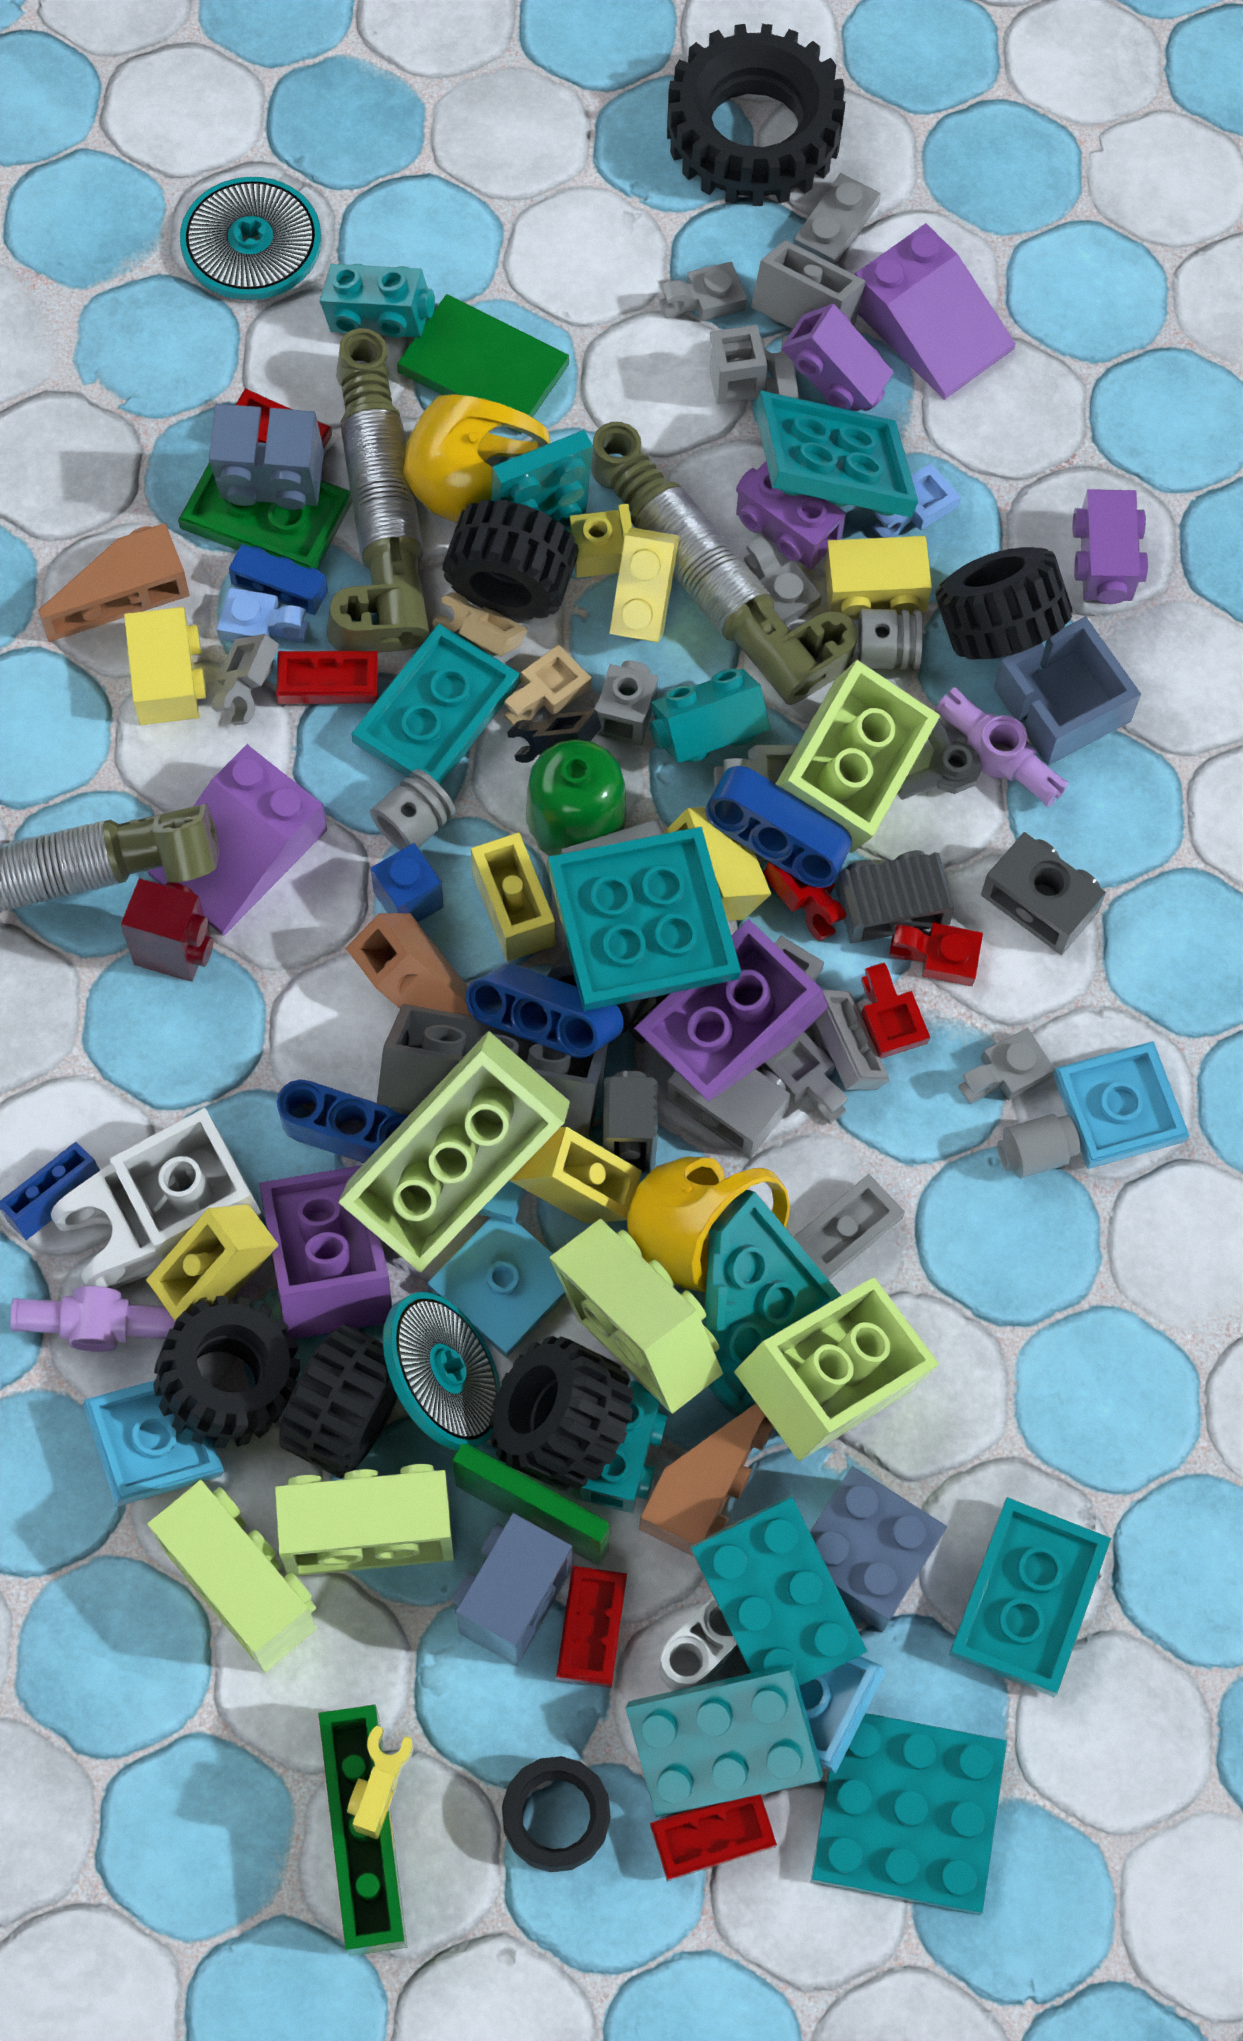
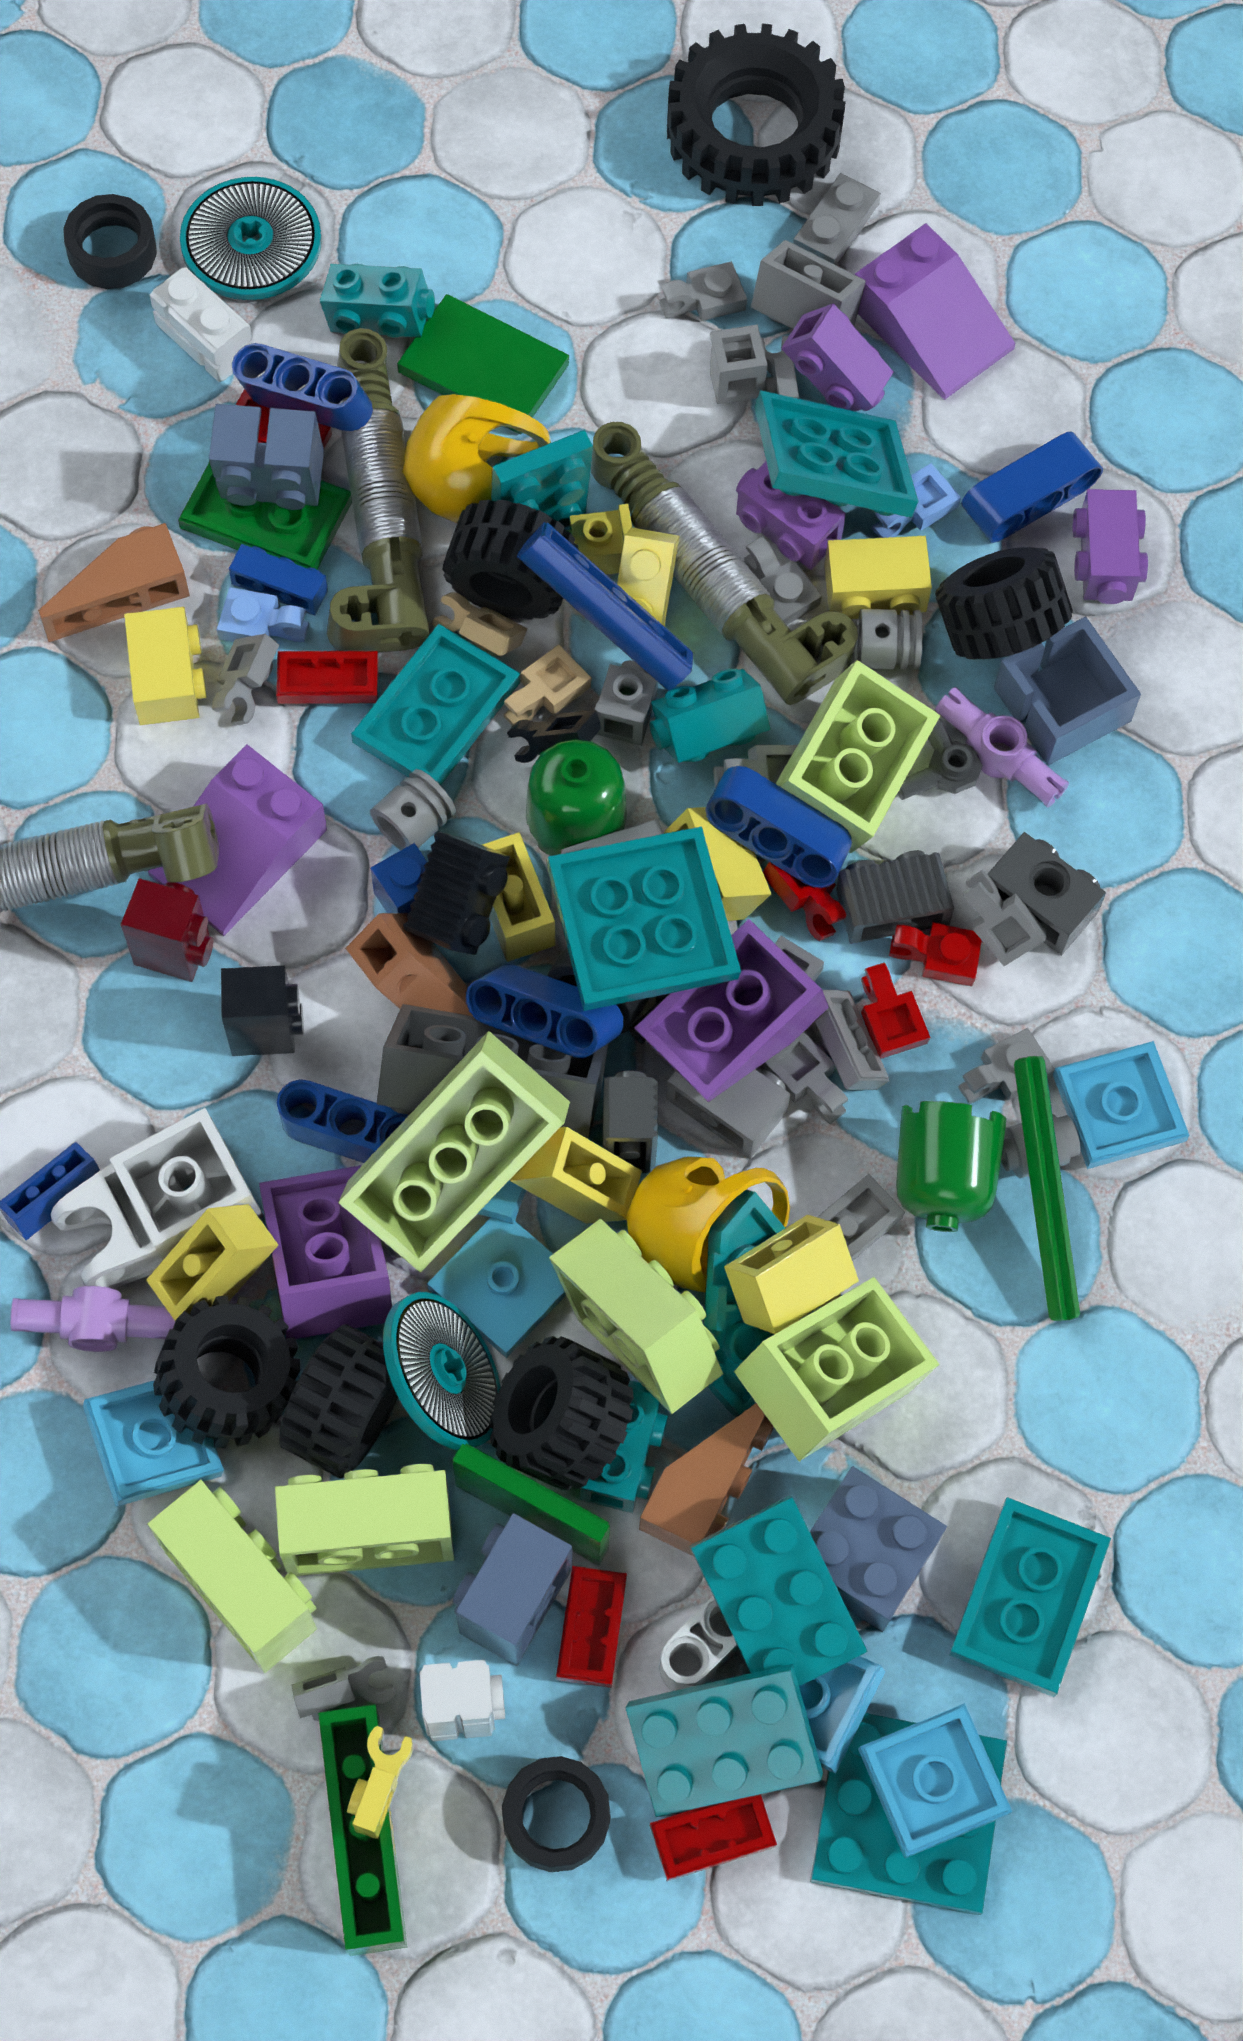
none -> black tyre [63,194,157,289]
none -> white brick [150,267,253,382]
none -> black brick [221,965,304,1056]
none -> blue beam [232,343,373,431]
none -> light grey plate [291,1656,396,1721]
none -> black brick [403,832,510,955]
none -> white brick [420,1660,505,1741]
none -> blue brick [517,522,693,691]
none -> light yellow brick [724,1215,859,1334]
none -> medium azure plate [858,1703,1012,1858]
none -> green cylinder [896,1101,1007,1232]
none -> blue beam [961,431,1103,543]
none -> light grey plate [963,870,1047,966]
none -> green axle [1014,1056,1080,1321]

